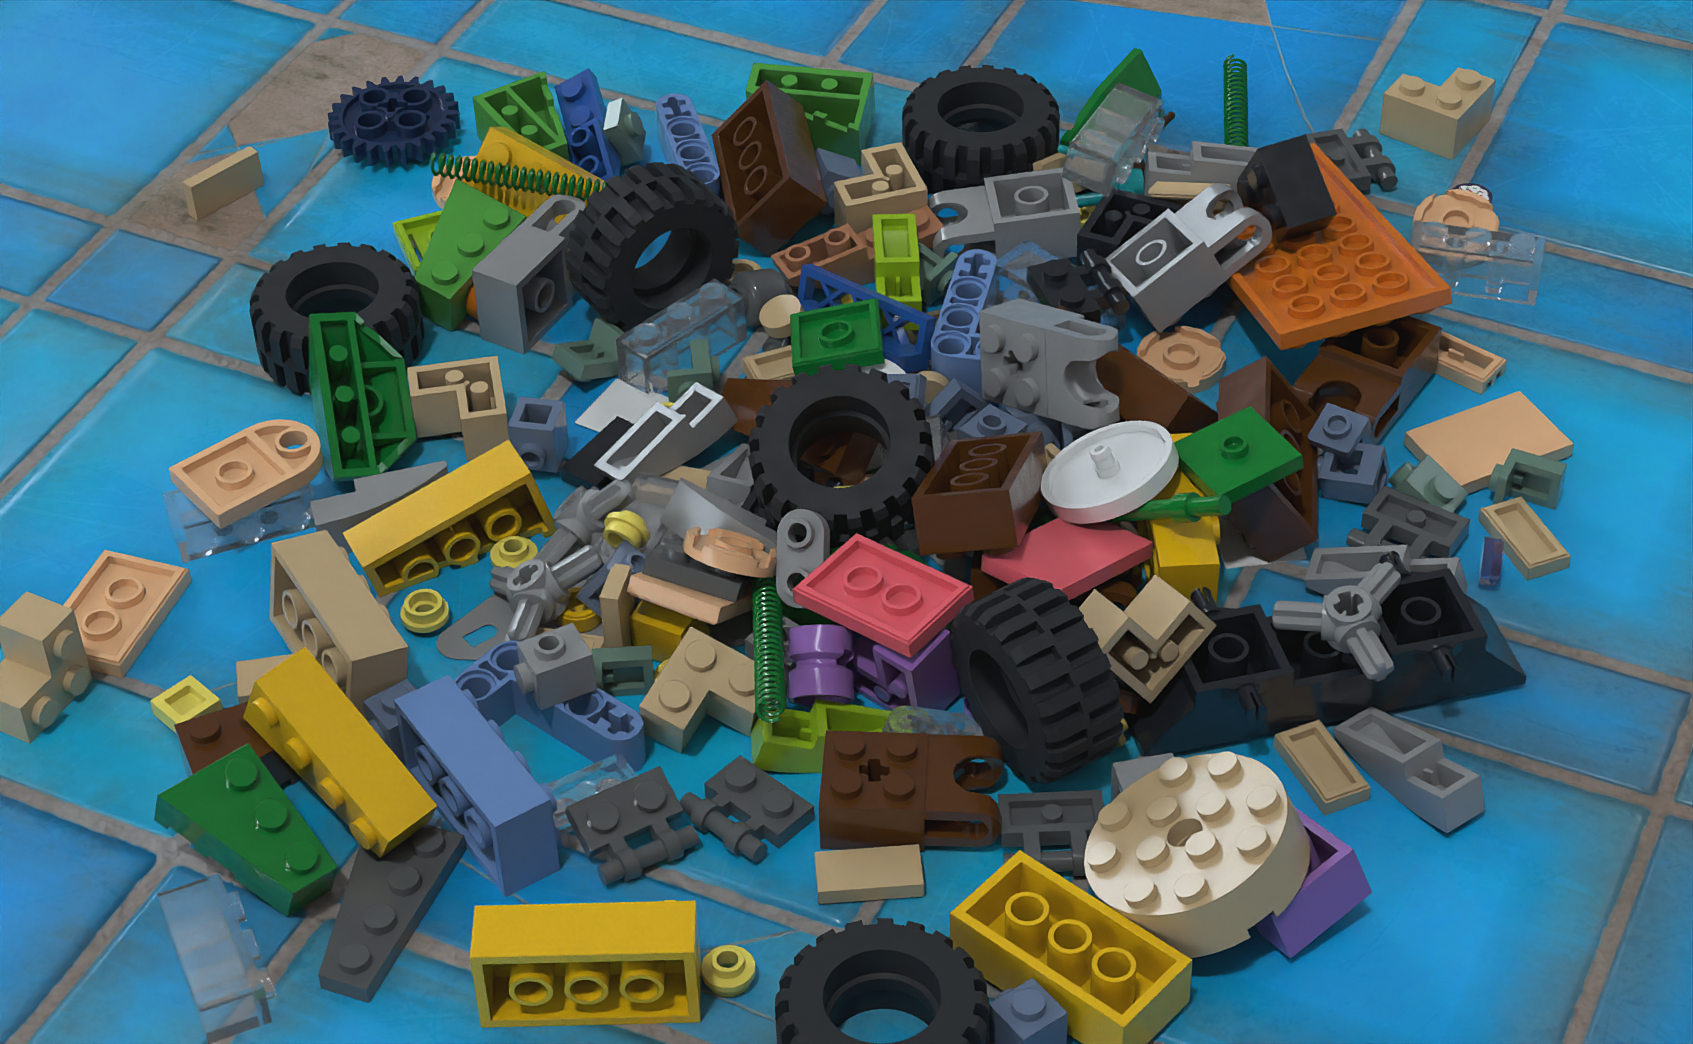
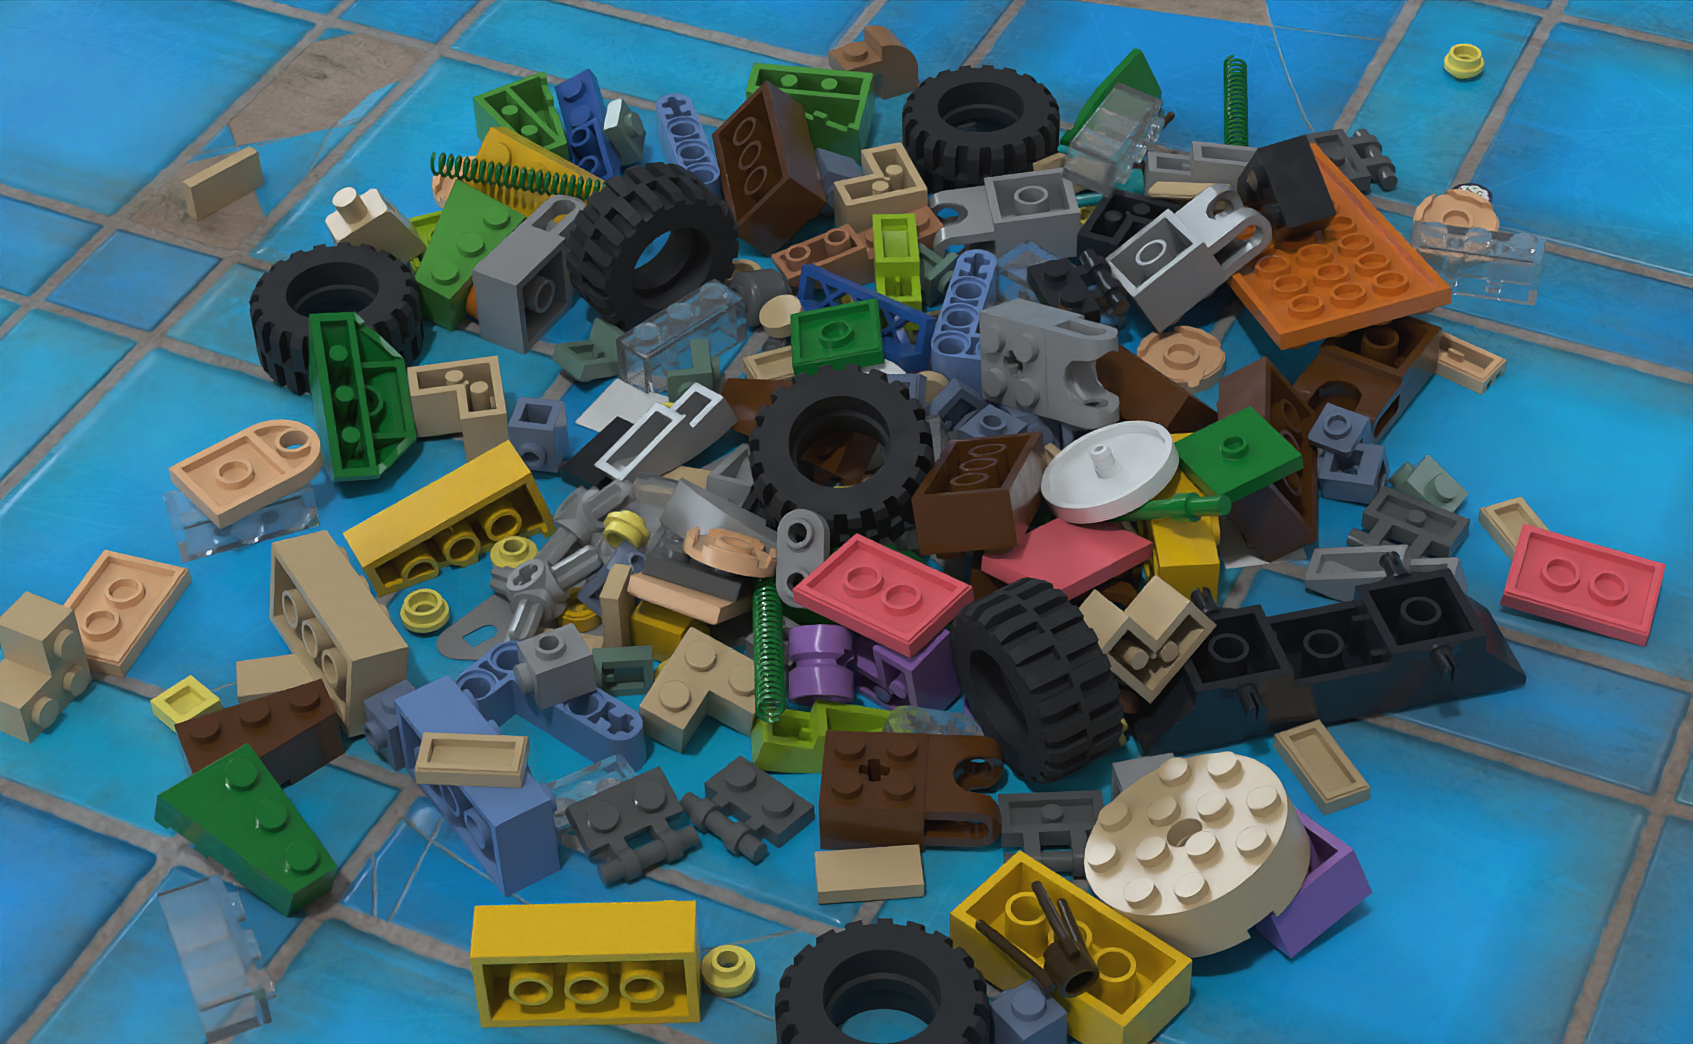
yellow wedge [243,647,437,858] -> none
light grey slope [310,460,448,554] -> none
dark grey wing [318,824,466,1003] -> none
dark blue gear [328,76,461,168] -> none
light grey bush [1273,562,1401,682] -> none
light grey slope [1334,706,1485,833] -> none
tan brick [1379,67,1496,160] -> none
light nougat tile [1404,391,1574,494] -> none
clear purple tile [1478,536,1504,586] -> none
sand green bracket [1488,448,1567,510] -> none
none -> tan torso [325,187,427,264]
none -> tan tile [414,732,530,788]
none -> medium nougat brick [828,25,918,100]
none -> dark brown plant [975,881,1100,998]
none -> light yellow plate [1444,44,1484,79]
none -> coral tile [1500,523,1666,647]

